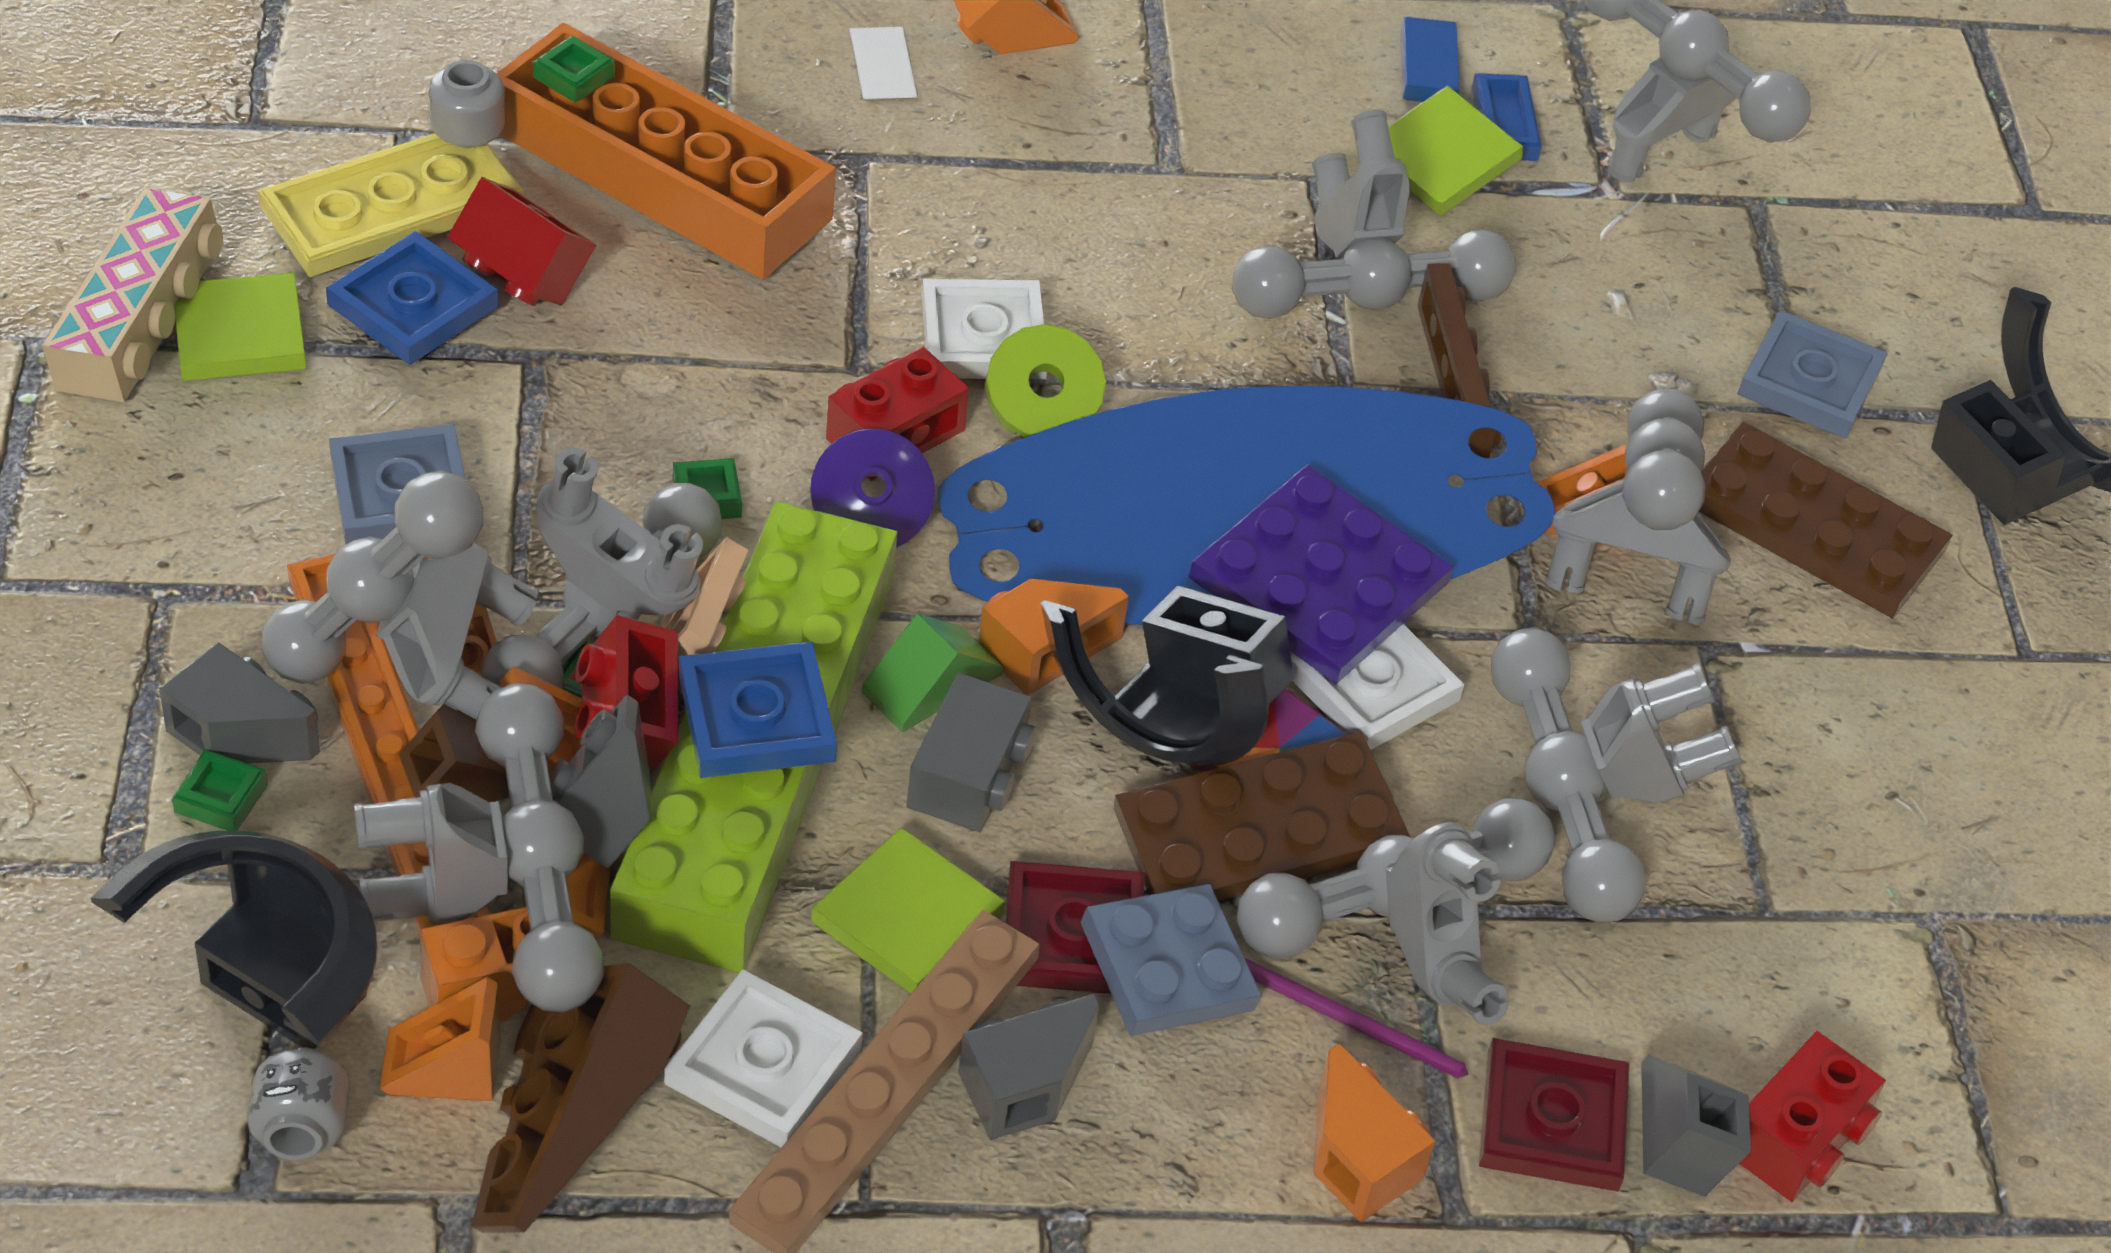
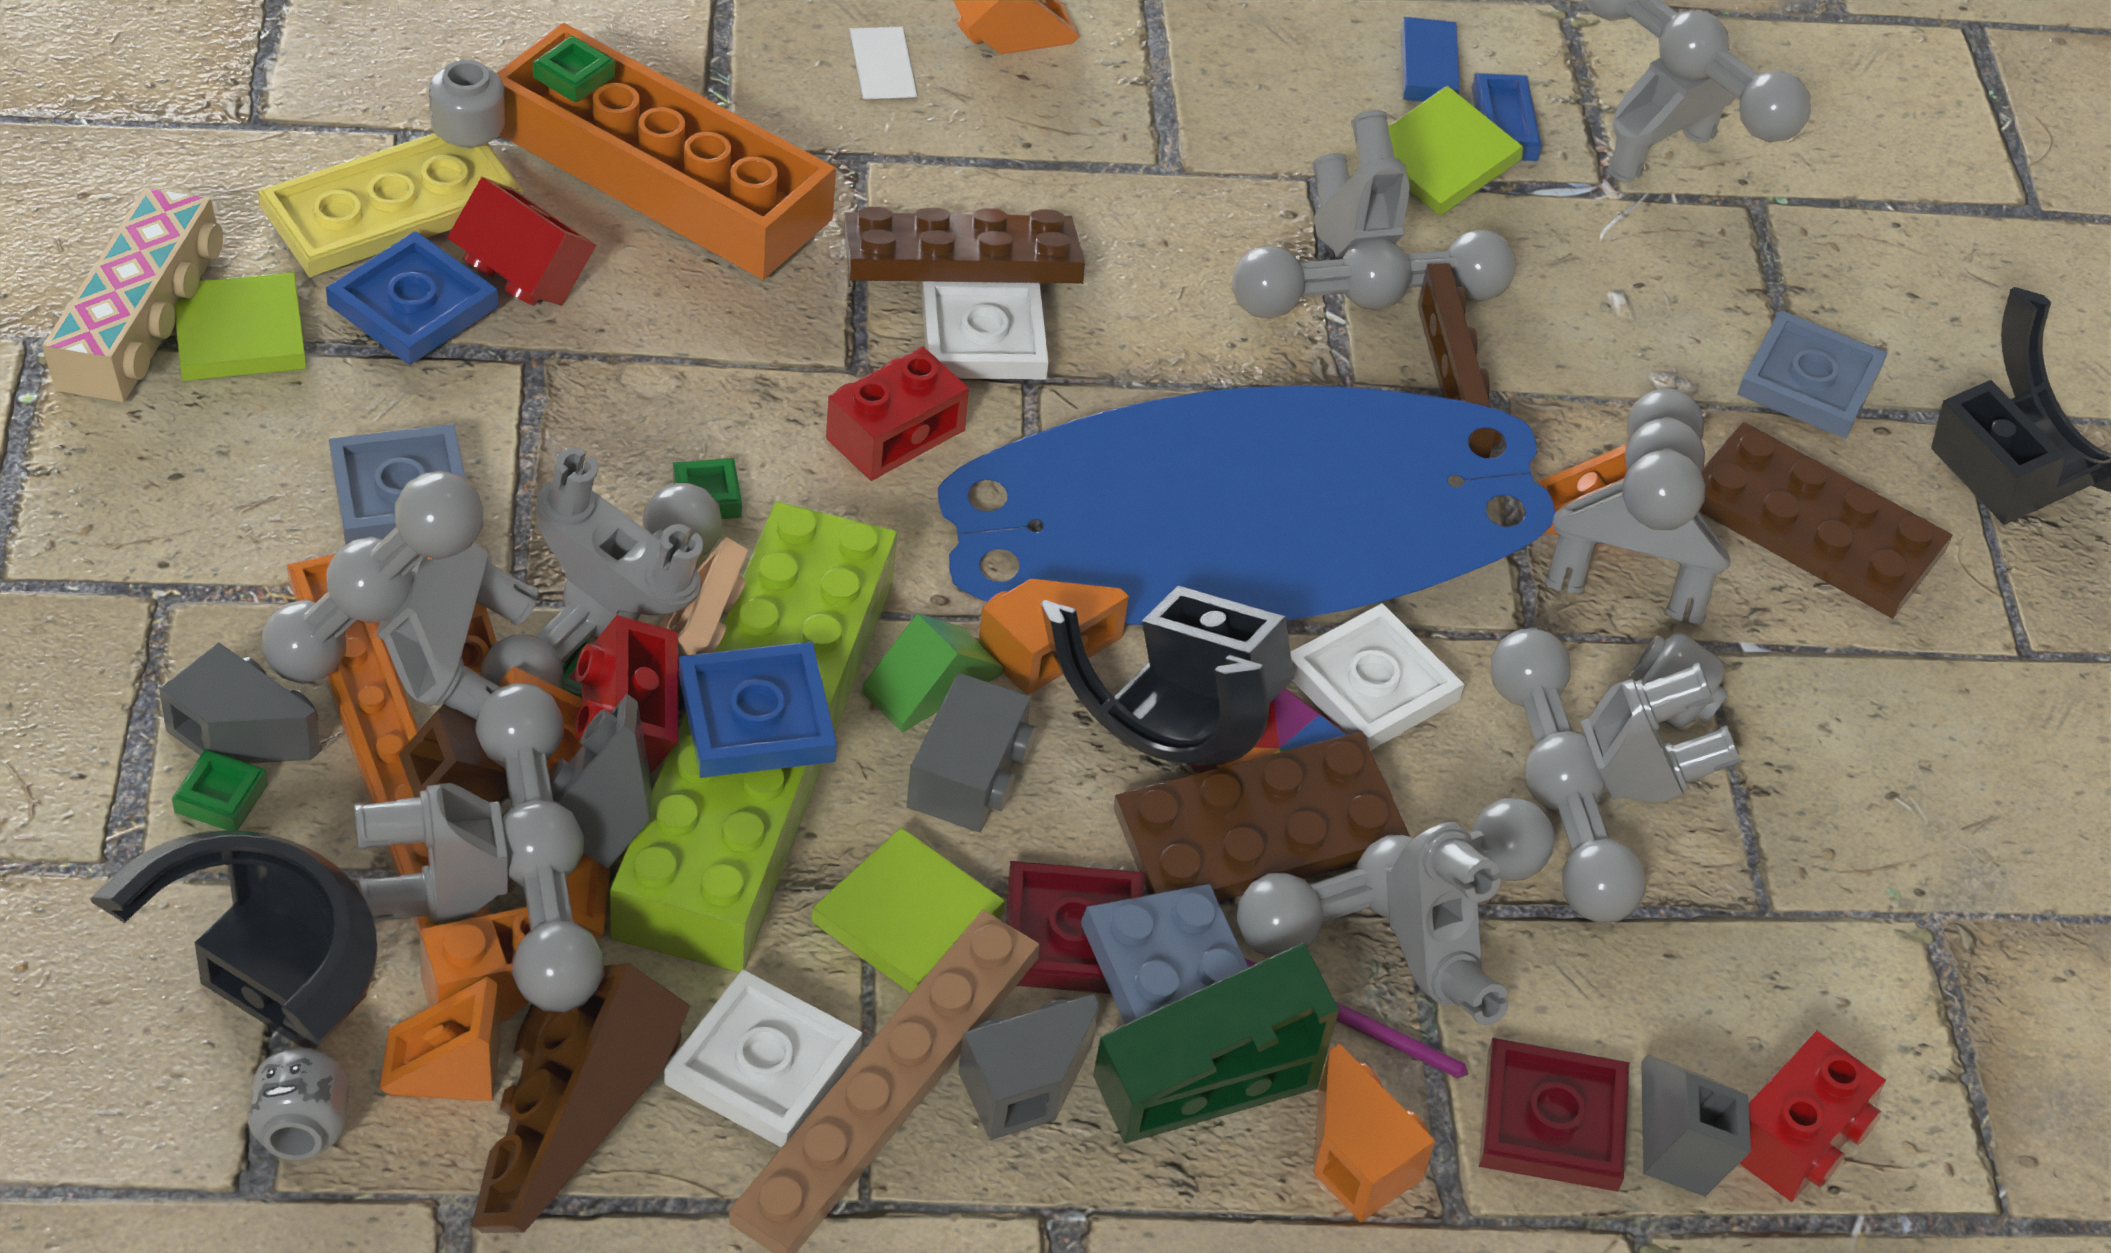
dark purple dish [810,429,935,548] -> none
lime tile [985,324,1106,437] -> none
dark purple plate [1188,465,1454,684] -> none
none -> reddish brown plate [844,207,1085,284]
none -> dark green wedge [1093,942,1339,1144]
none -> light grey head [1629,633,1728,727]

